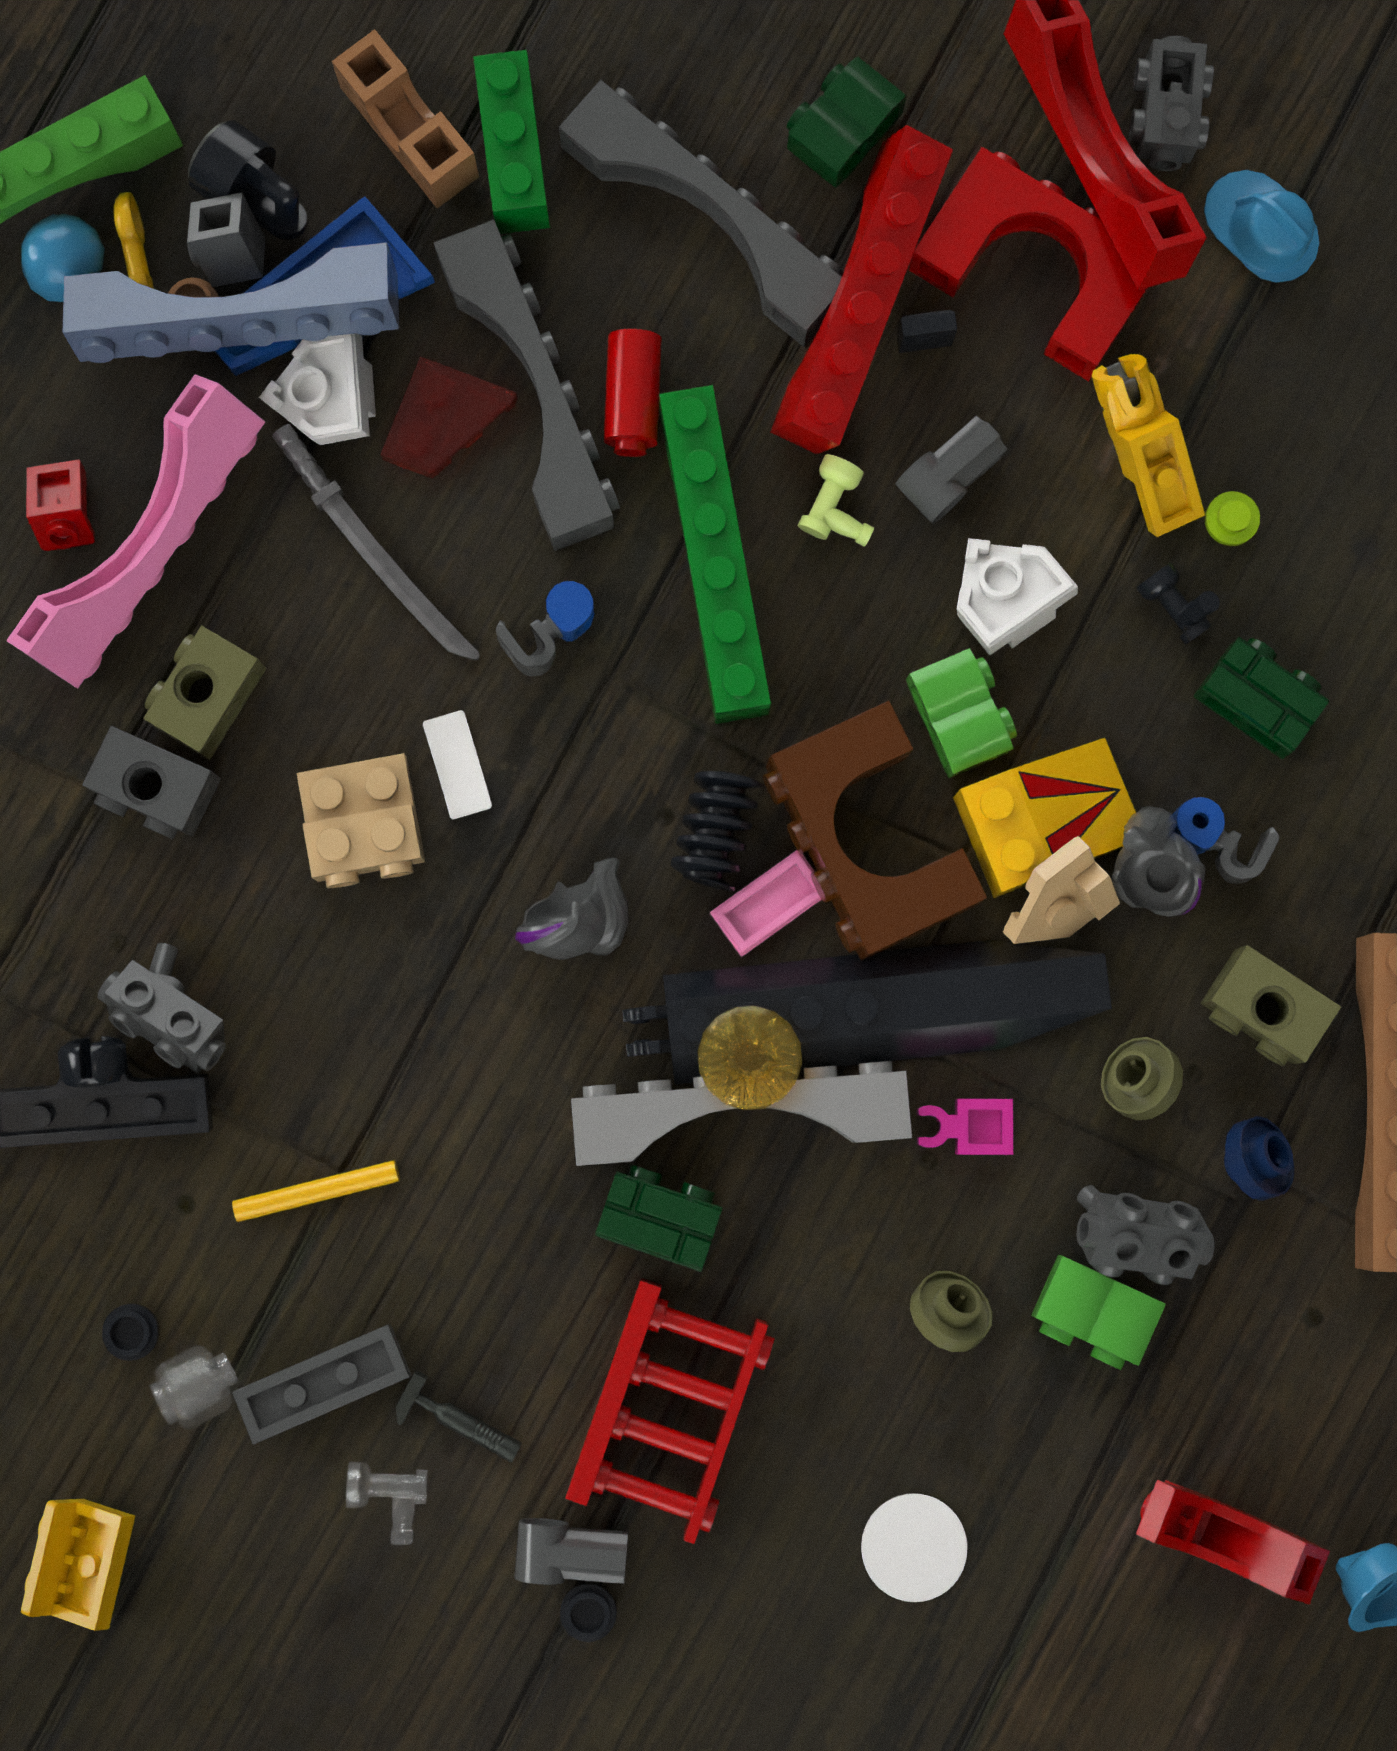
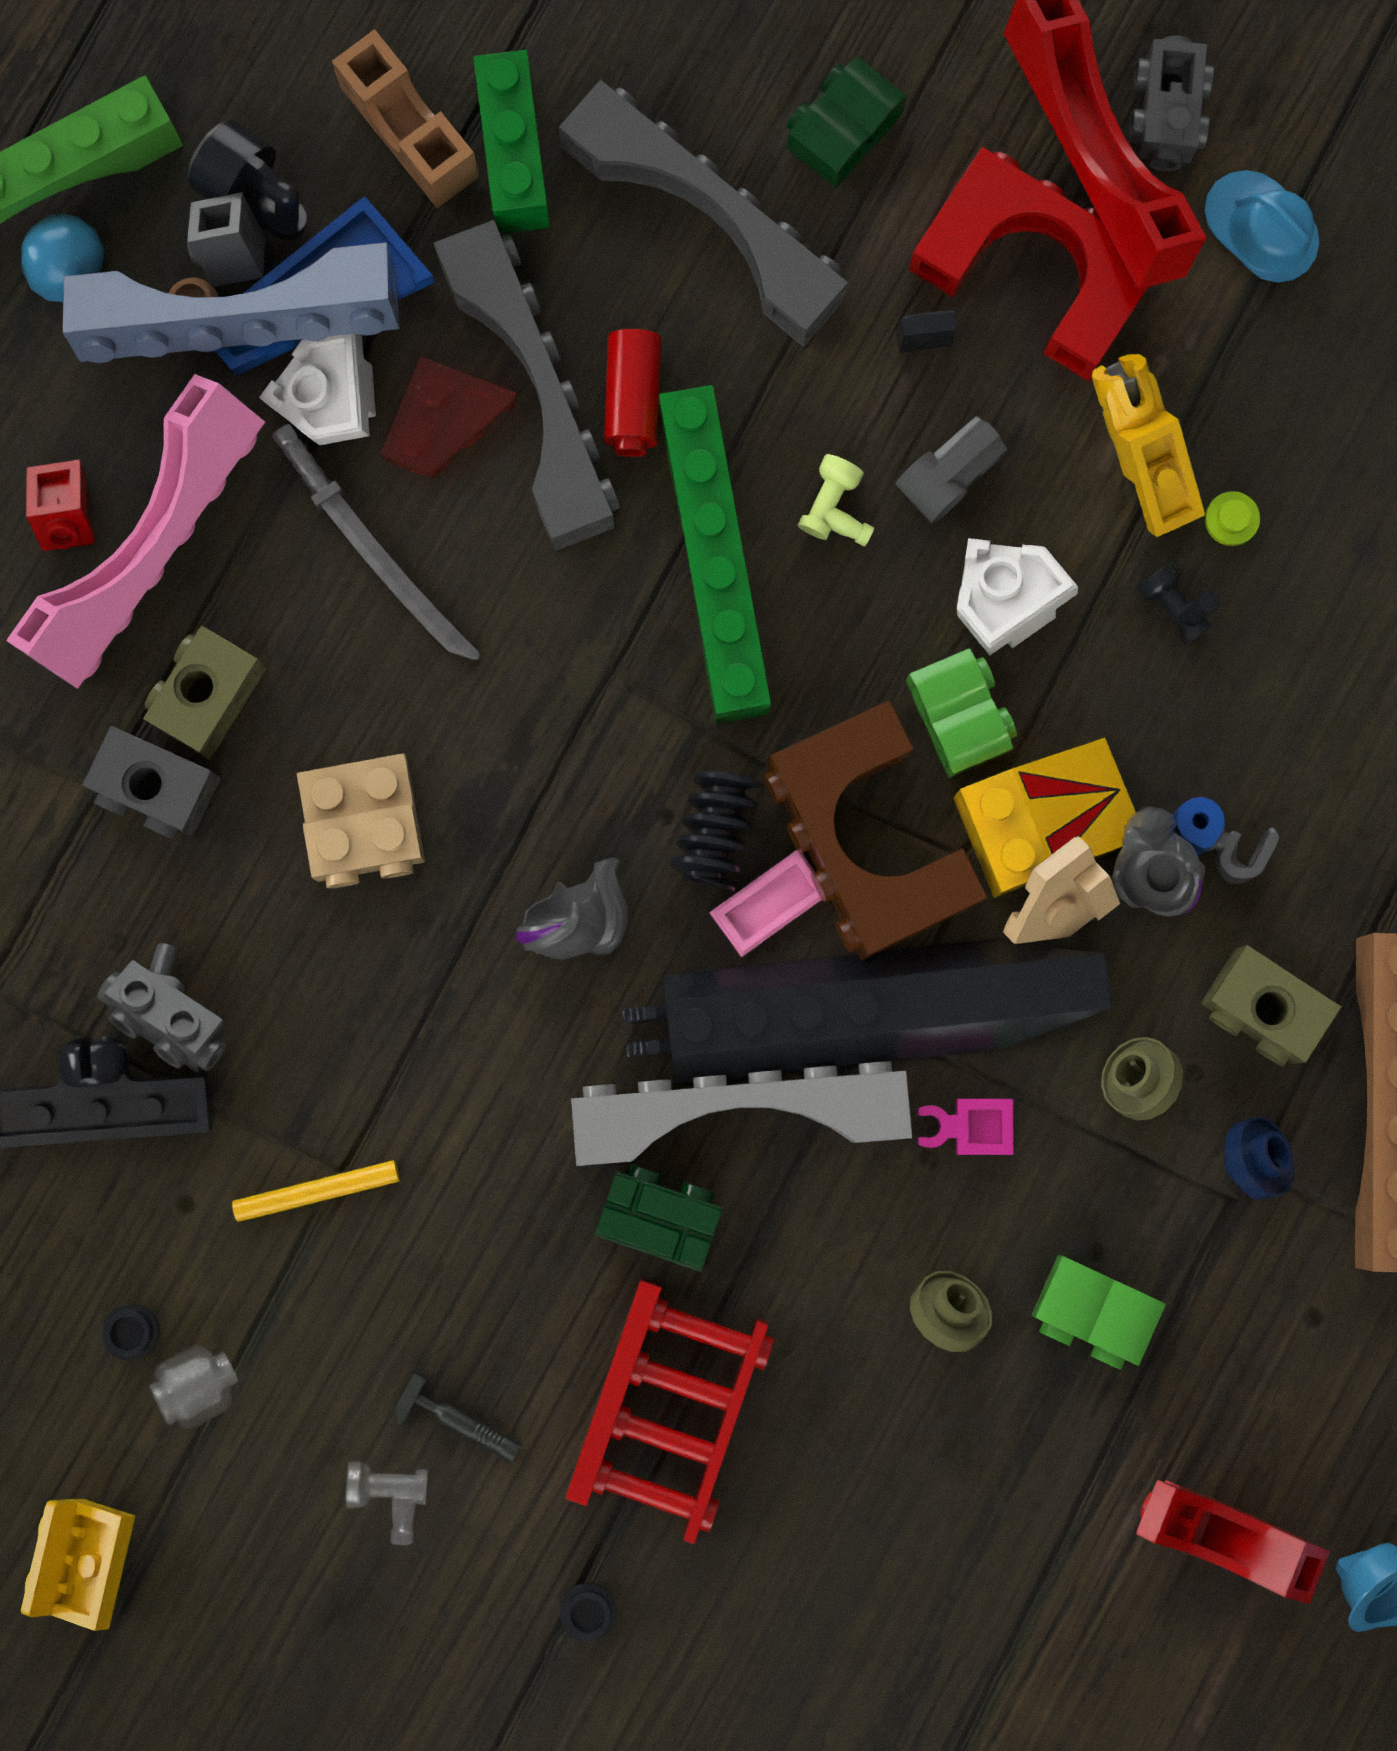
yellow piece [113,192,154,289] -> none
dark grey plate [232,1323,412,1445] -> none
white sticker [423,710,492,819] -> none
leg [496,581,594,676] -> none
dark grey piece [514,1518,628,1585] -> none
clear yellow wheel [697,1006,802,1110] -> none
red arch [770,125,953,454] -> none
white sticker [861,1494,967,1602] -> none
dark grey brick [1076,1185,1214,1285] -> none
dark green brick [1193,637,1329,759] -> none

